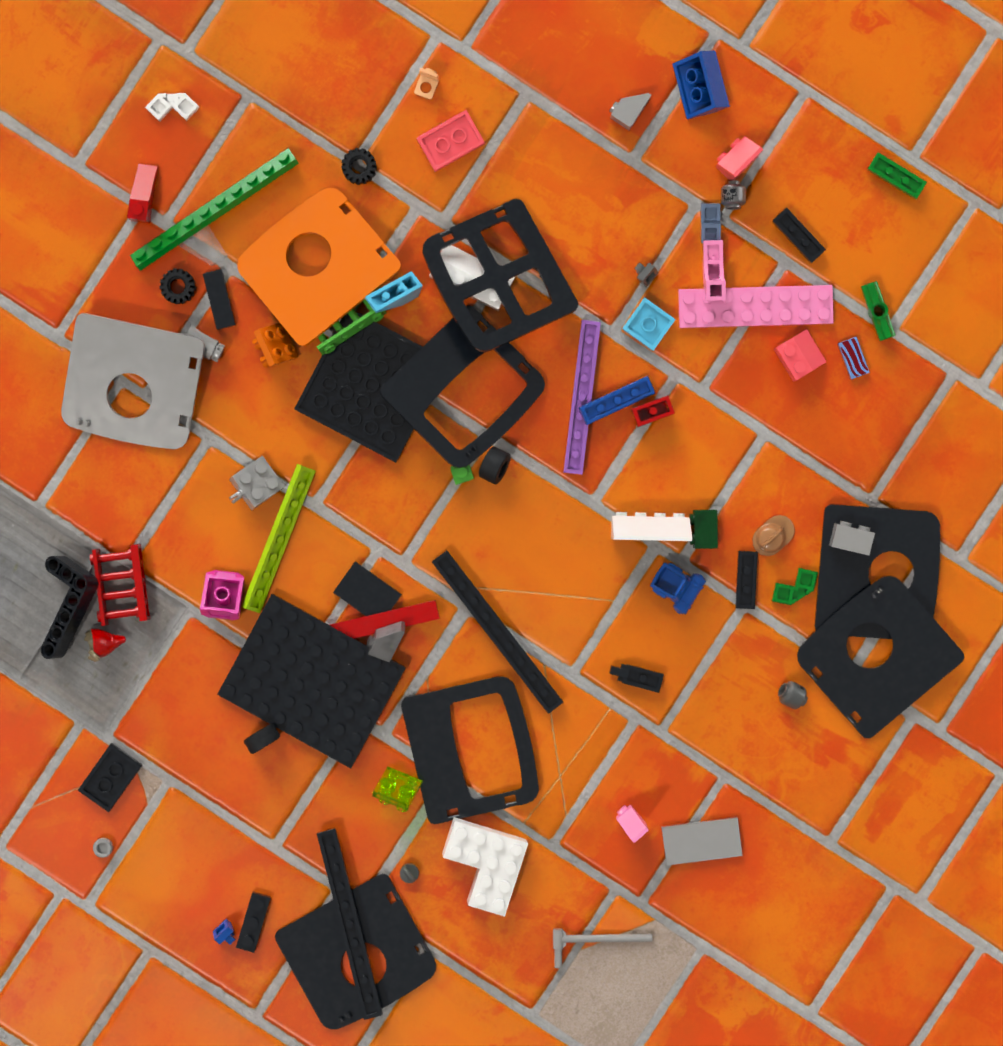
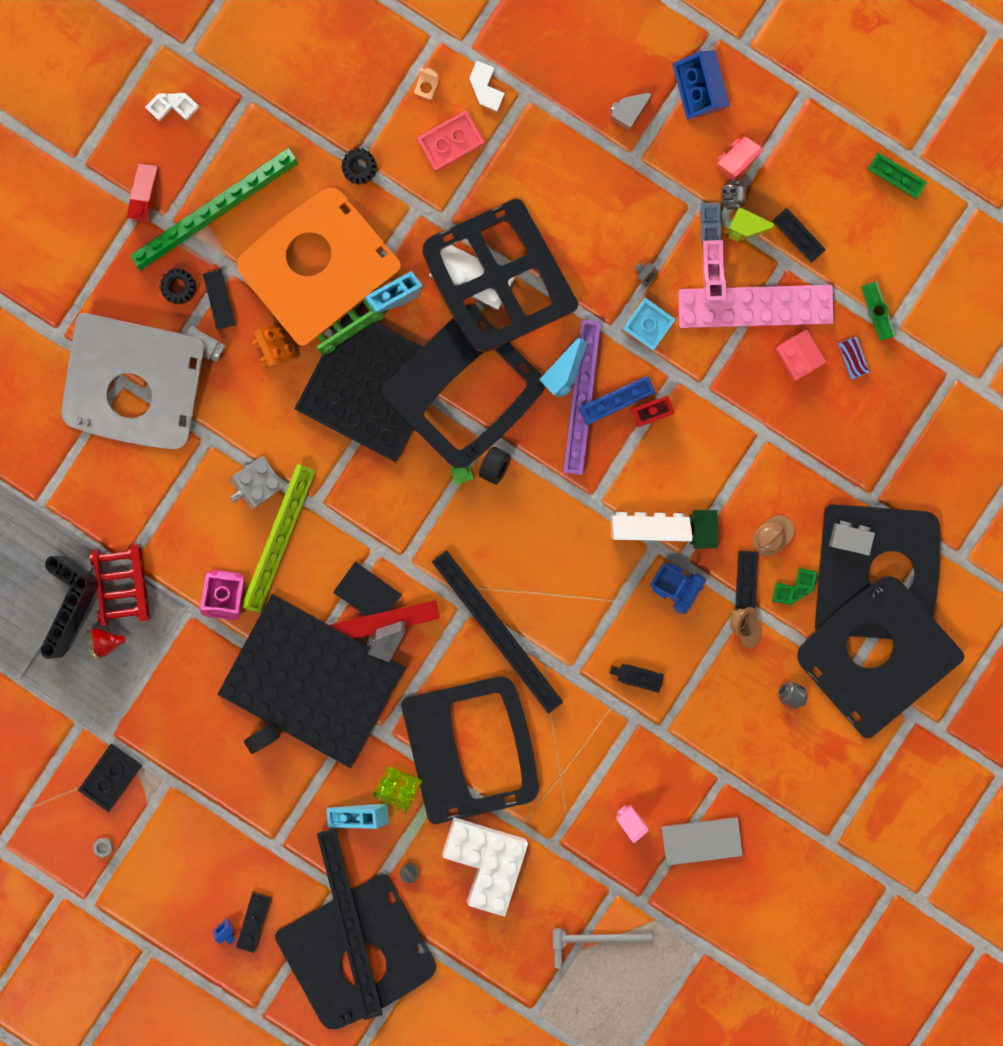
none -> medium azure slope [326,804,389,829]
none -> white tile [469,61,505,112]
none -> medium azure slope [539,338,588,397]
none -> lime slope [726,207,774,242]
none -> medium nougat piece [730,607,762,648]

